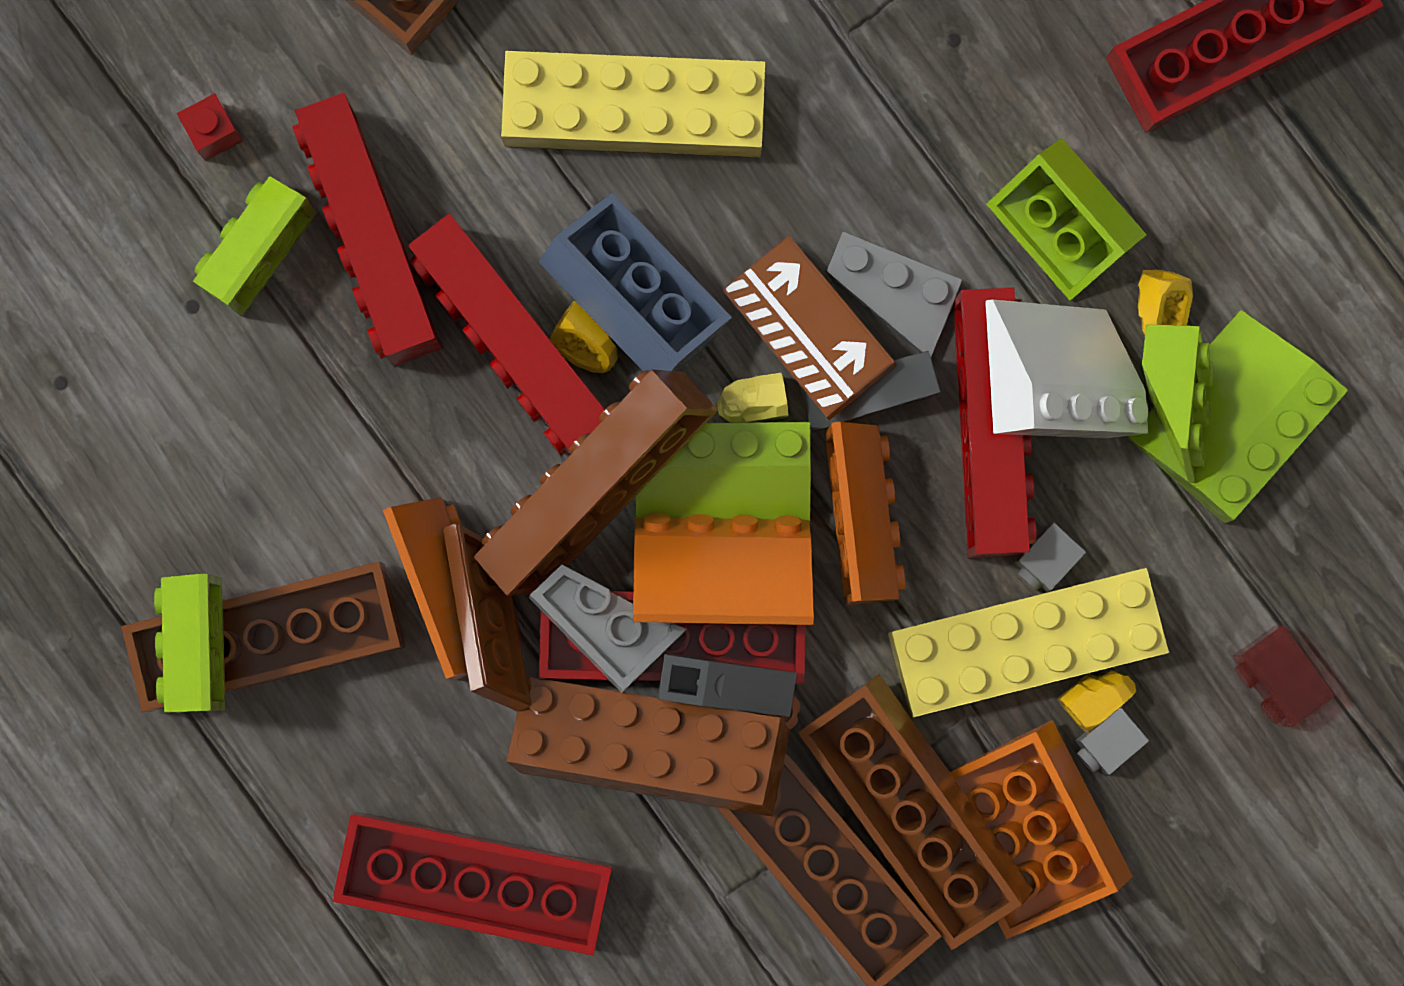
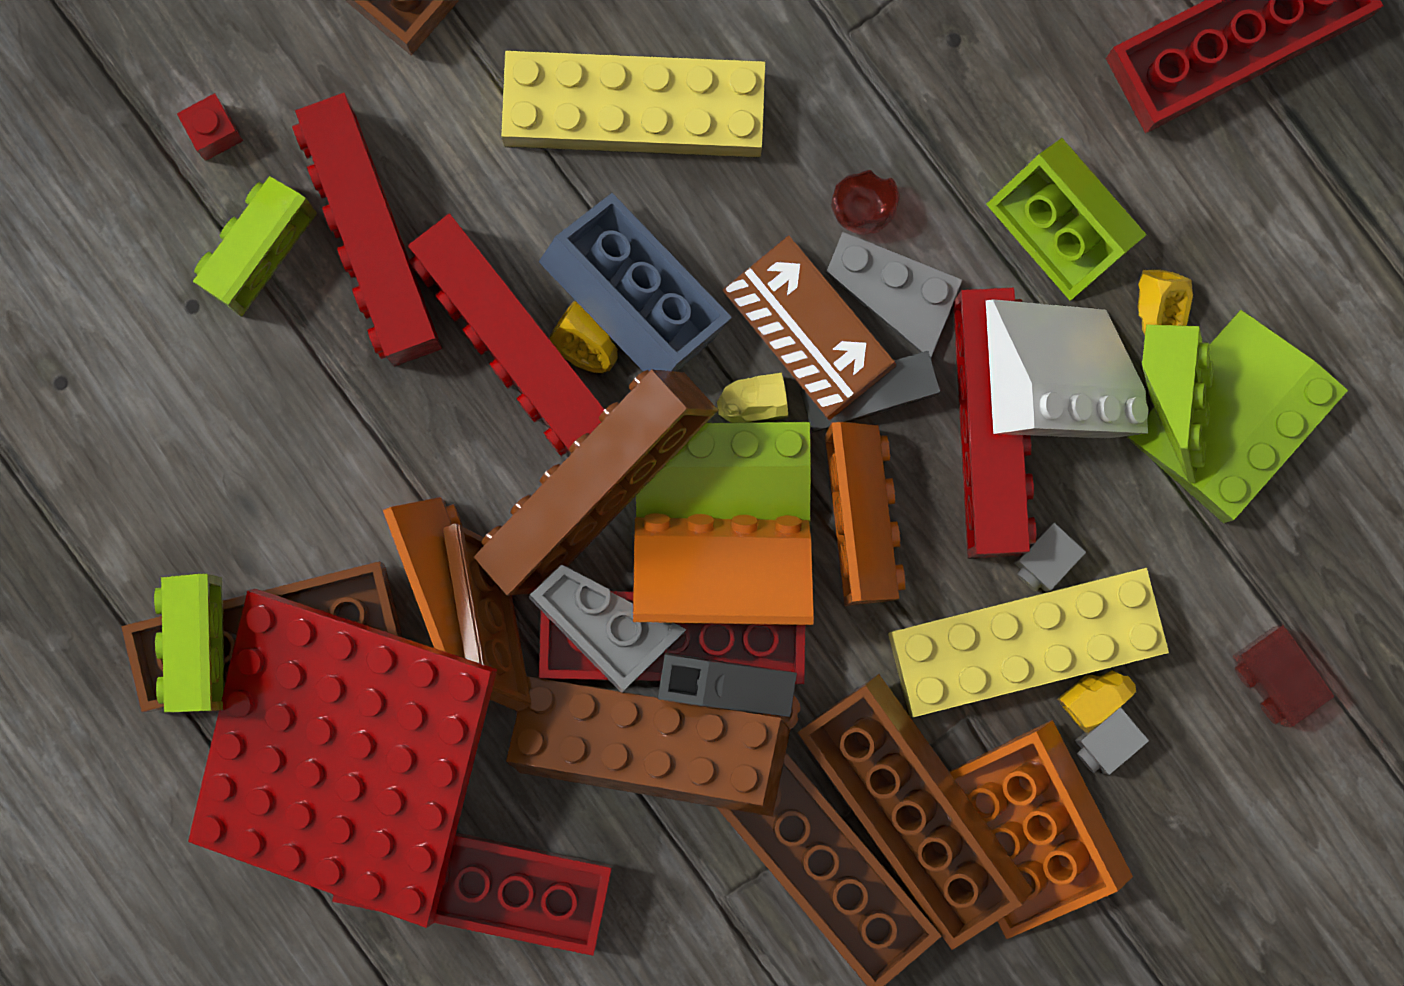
none -> red plate [188,589,497,928]
none -> clear red hair [831,170,900,235]

